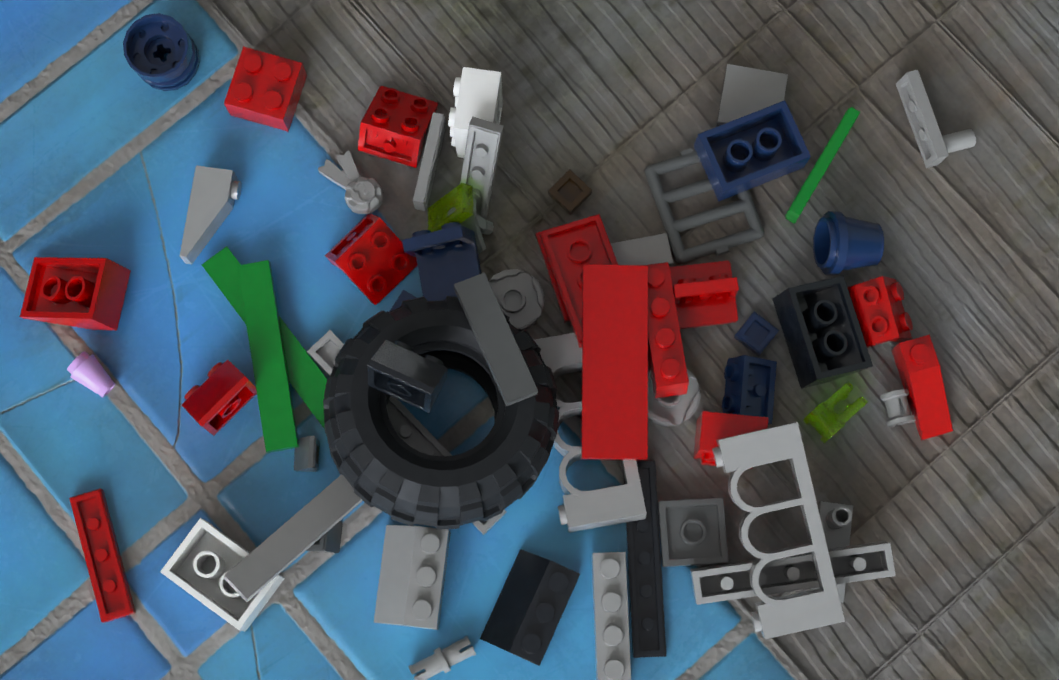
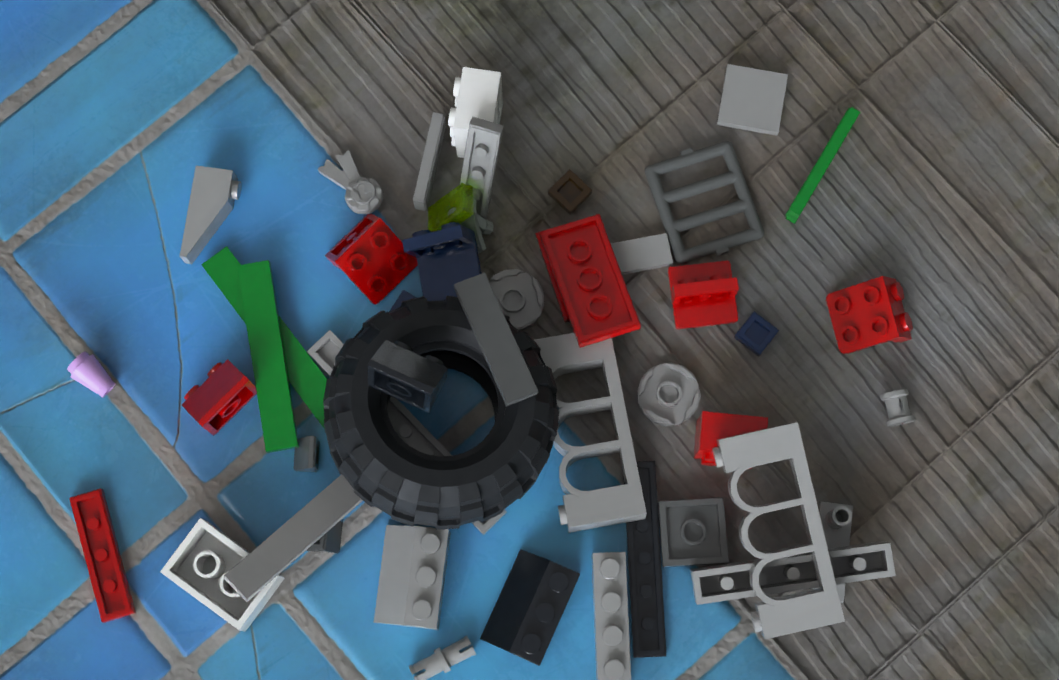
red slope [20,257,131,331] -> none
dark blue wheel [123,13,200,91] -> none
red brick [224,46,307,132] -> none
red bracket [358,86,438,168] -> none
red tile [581,264,648,460] -> none
red brick [648,262,689,398] -> none
dark blue brick [694,100,811,202] -> none
dark blue bracket [722,355,777,425] -> none
black slope [772,276,873,389] -> none
clear neon green piece [803,381,868,444] -> none
dark blue piece [813,211,884,275] -> none
red slope [891,334,953,441] -> none
light grey piece [896,70,976,168] -> none

